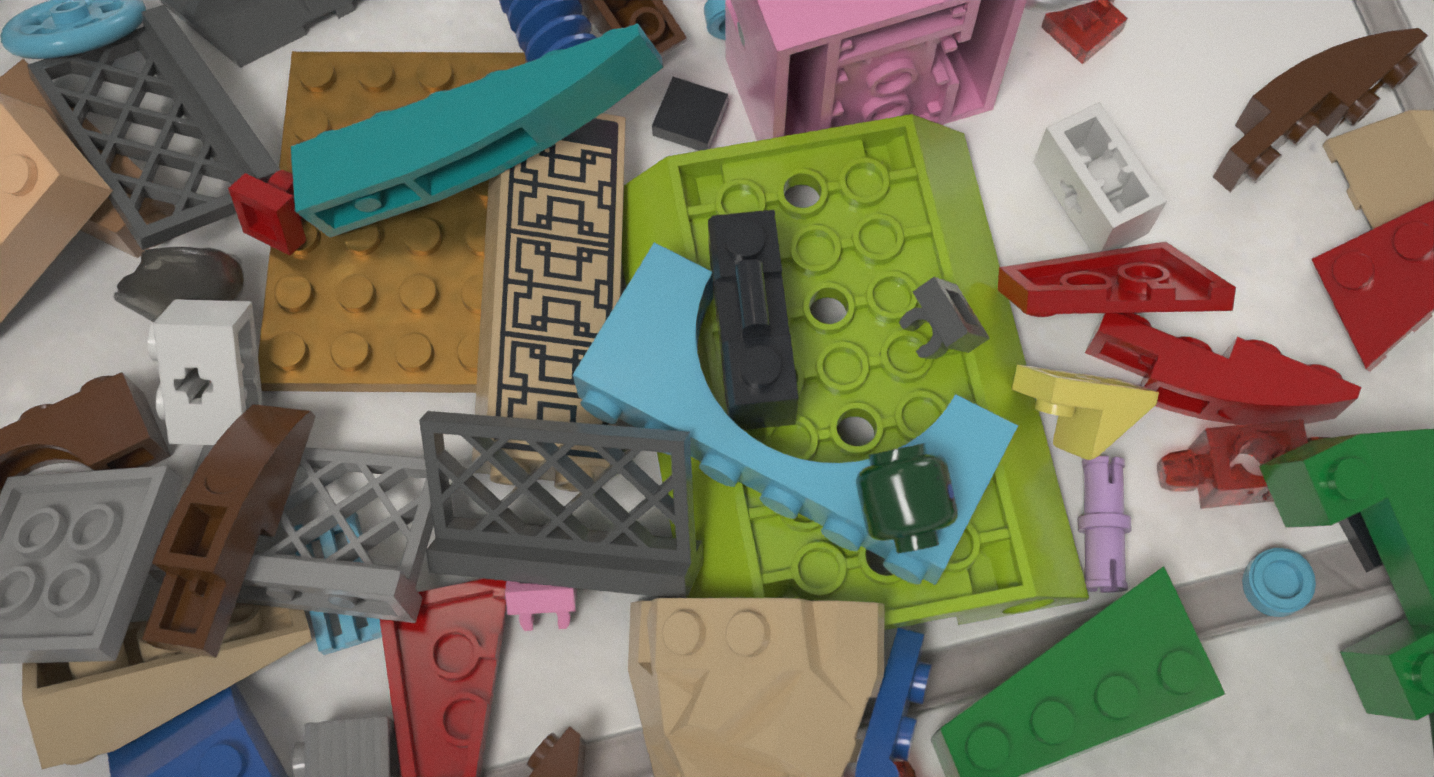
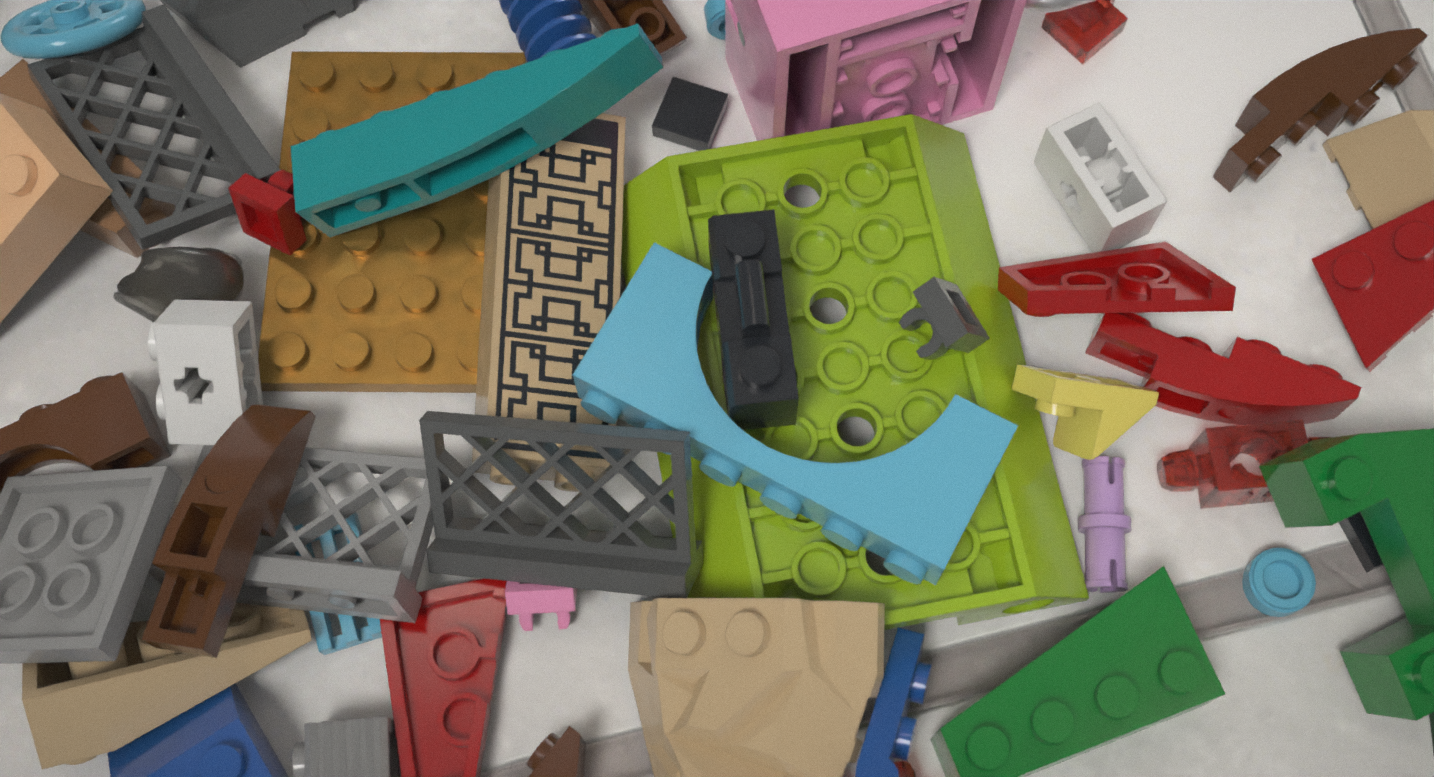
dark green head [856,443,958,553] -> none

